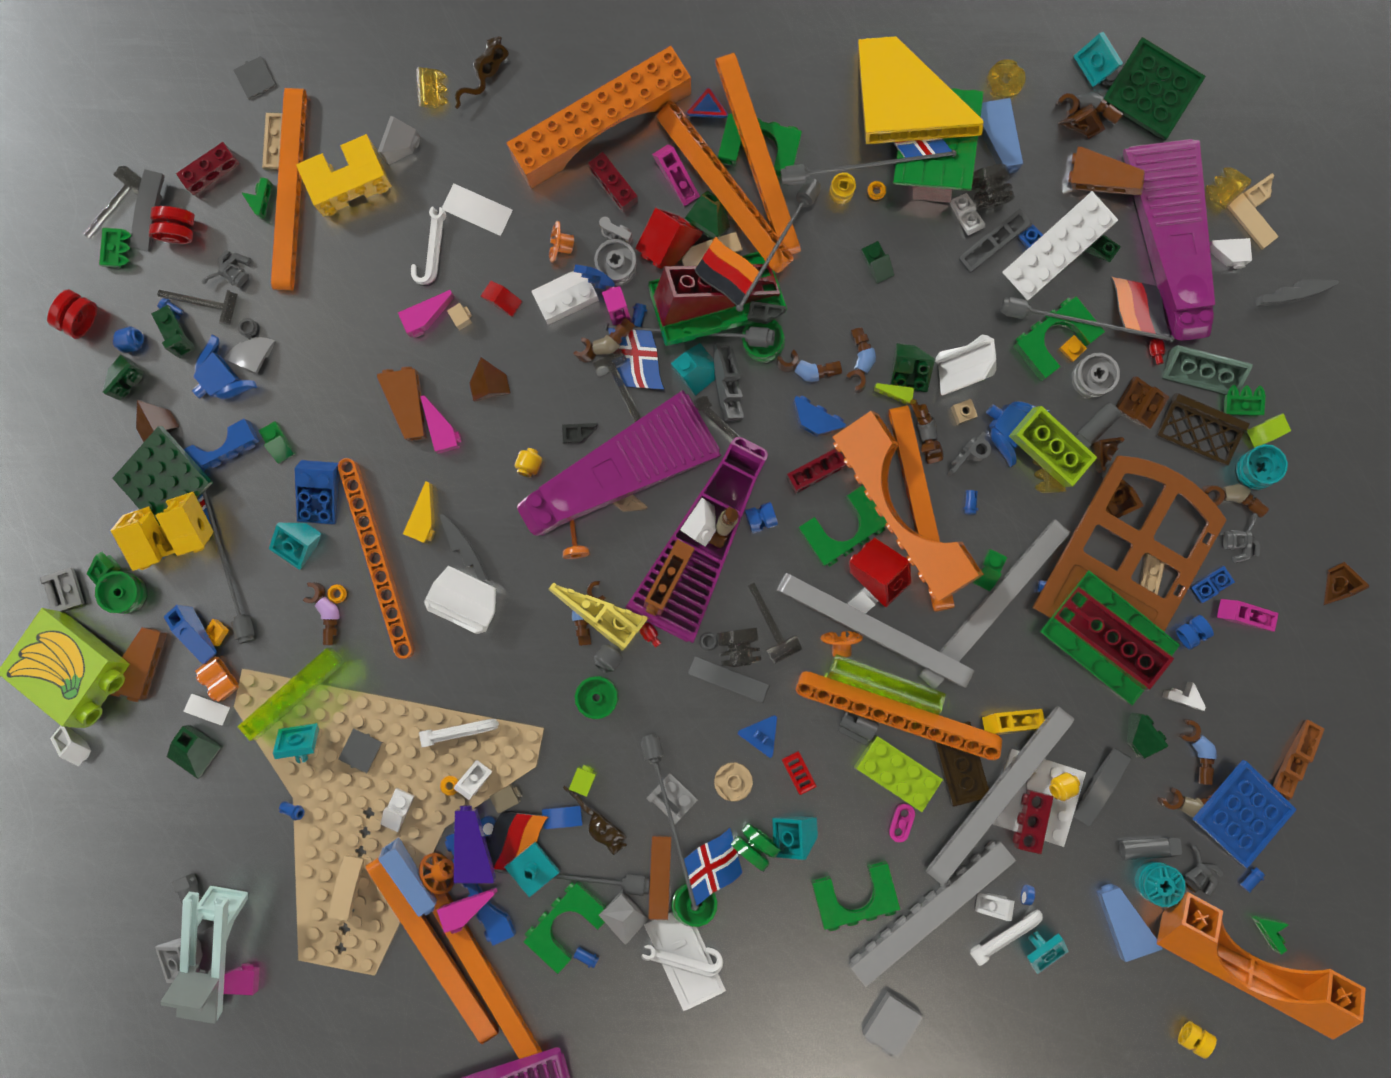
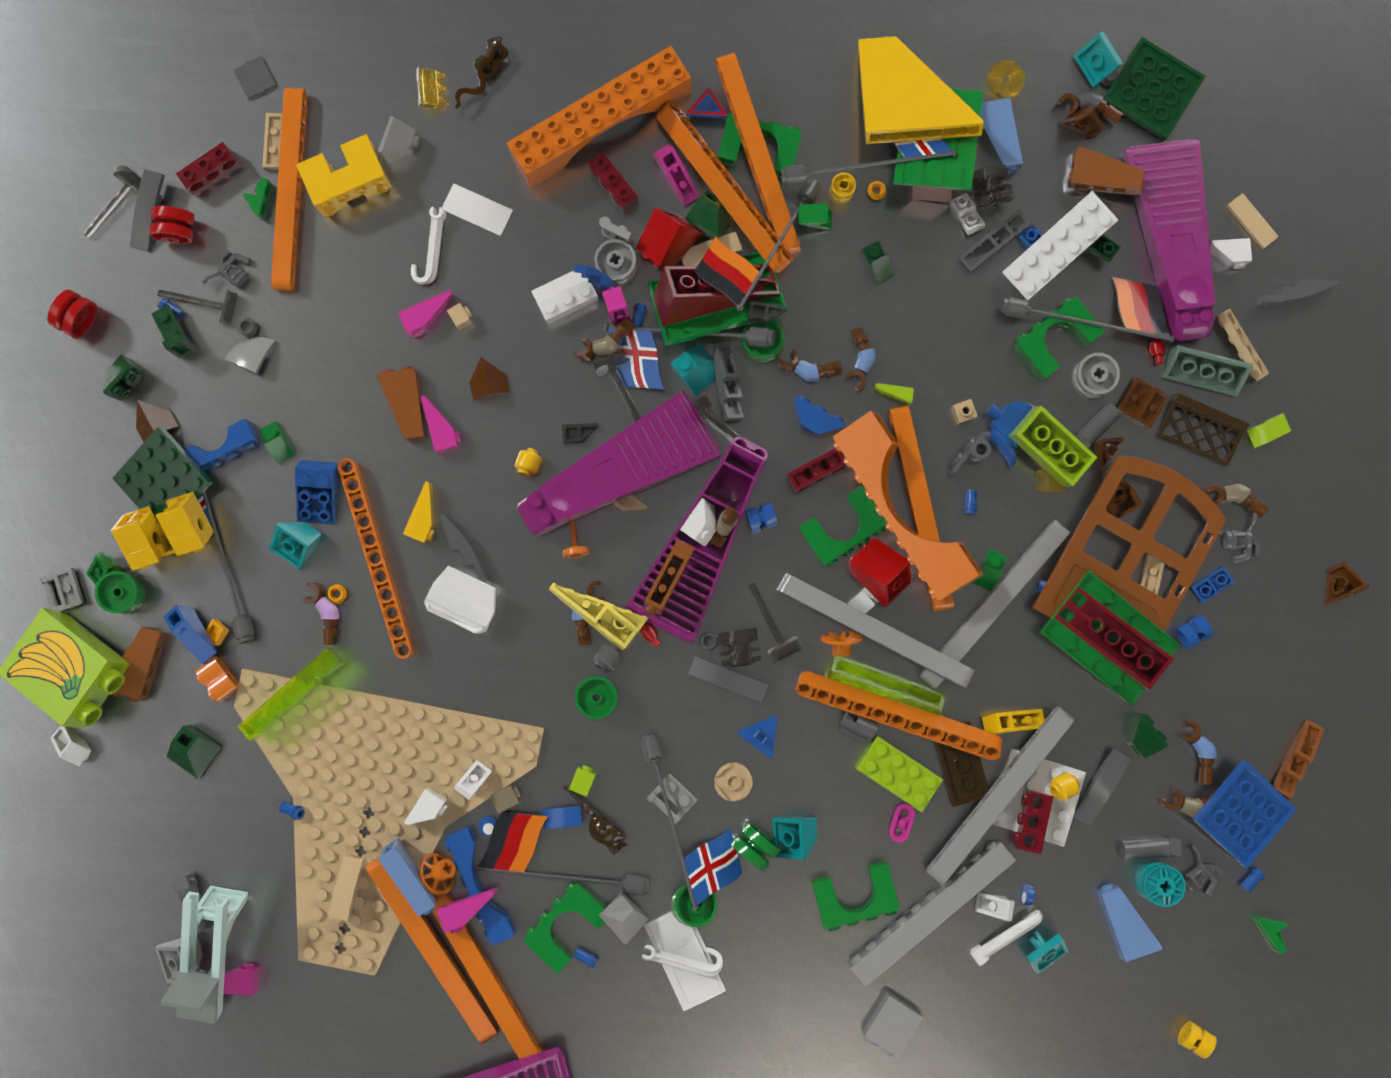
green plate [99,228,132,268] -> none
blue head [113,326,144,353] -> none
white slope [183,694,230,726] -> none
blue torso [192,334,257,399] -> none
teal tile [273,723,319,763] -> none
dark grey piece [338,728,383,773] -> none
white slope [380,788,415,832] -> none
white piece [419,719,499,747] -> none
light orange plate [440,776,459,796] -> none
dark purple slope [454,805,496,883] -> none
red slope [480,281,522,317] -> none
teal tile [504,841,560,897] -> none
orange wheel [549,221,574,263] -> none
dark orange slope [649,836,671,920] -> none
red slope [781,751,817,795] -> none
dark green slope [890,343,935,392] -> none
reddish brown piece [910,399,944,464] -> none
white helmet [935,335,997,396] -> none
light orange plate [1059,335,1087,362] -> none
orange arch [1157,892,1366,1040] -> none
white slope [1162,682,1206,711] -> none
clear yellow plate [1205,167,1251,210] -> none
dark pink slope [1217,599,1279,632] -> none
green plate [1224,385,1266,415] -> none
teal wheel [1236,444,1288,490] -> none
tan tile [1243,173,1274,208] -> none
none -> white slope [404,787,448,825]
none -> green slope [799,203,832,230]
none -> tan plate [1217,309,1269,381]

